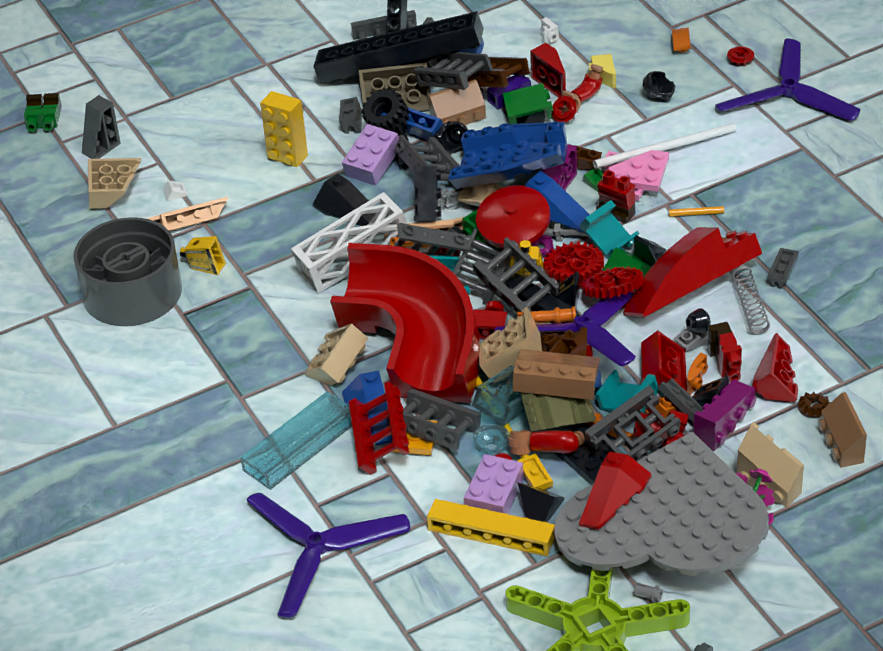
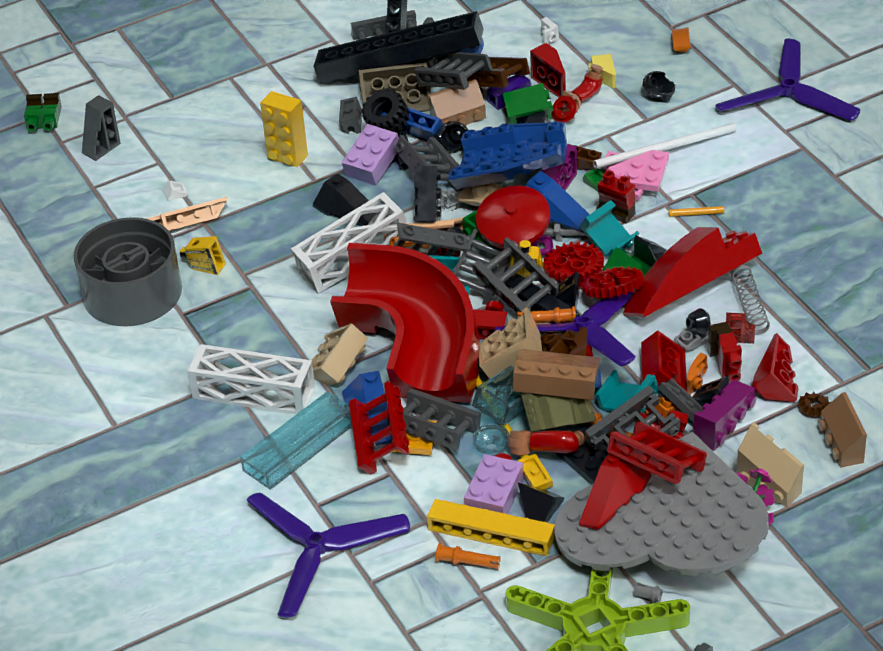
tan wedge [88,158,141,209] -> none
red gear [727,46,754,66] -> none
dark grey hinge [768,248,799,288] -> none
none -> white piece [187,344,316,416]
none -> orange pin [435,543,501,570]
none -> red fence [607,422,707,484]
none -> clear red brick [726,312,755,344]

